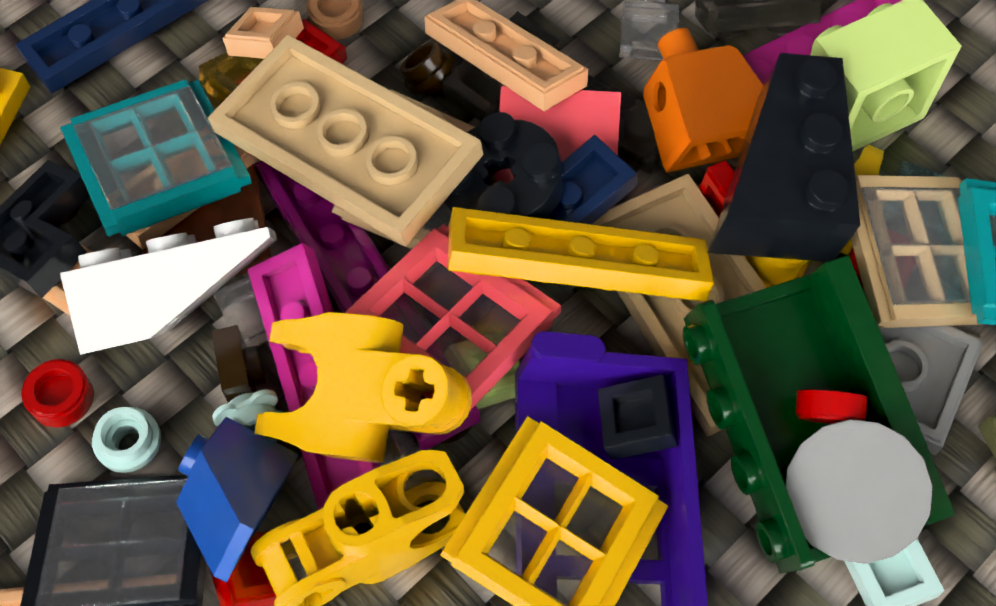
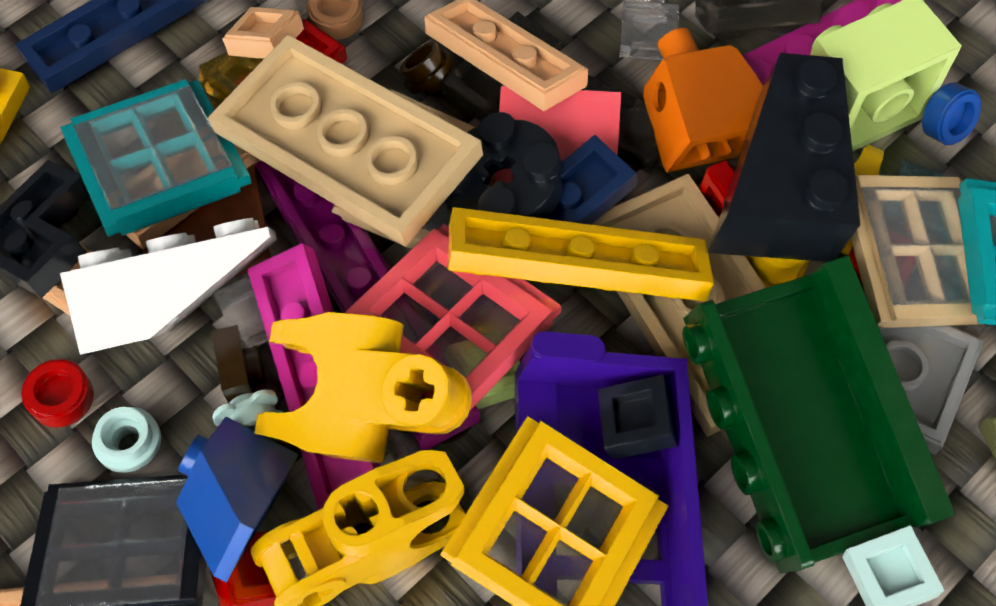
light grey tile [786,420,933,564] -> none
red tile [795,390,867,424] -> none
none -> blue tile [922,82,981,145]

